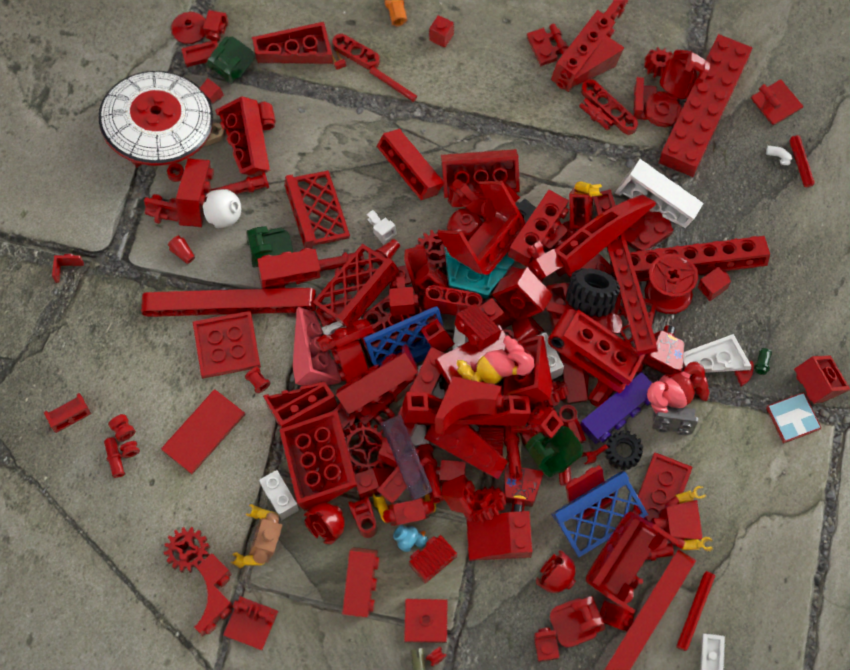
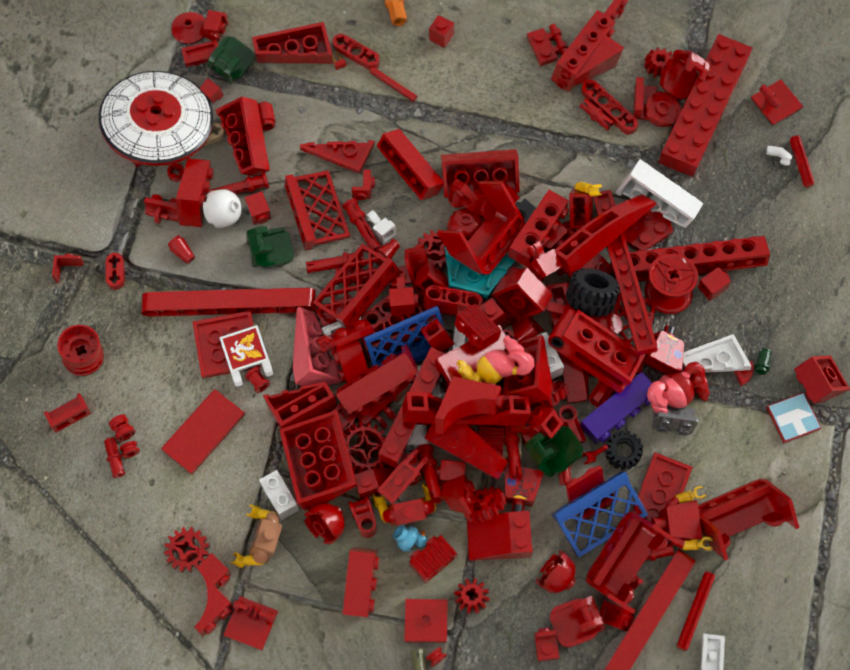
red wedge [257,248,320,289] -> none
clear purple tile [380,414,432,500] -> none
none -> red wheel [57,324,104,376]
none -> red beam [105,253,125,290]
none -> flag [219,325,273,387]
none -> red brick [244,191,272,225]
none -> red wing [299,140,375,174]
none -> red pin [342,198,381,251]
none -> red bracket [352,170,375,200]
none -> red gear [454,578,490,615]
none -> red windscreen [698,479,800,561]

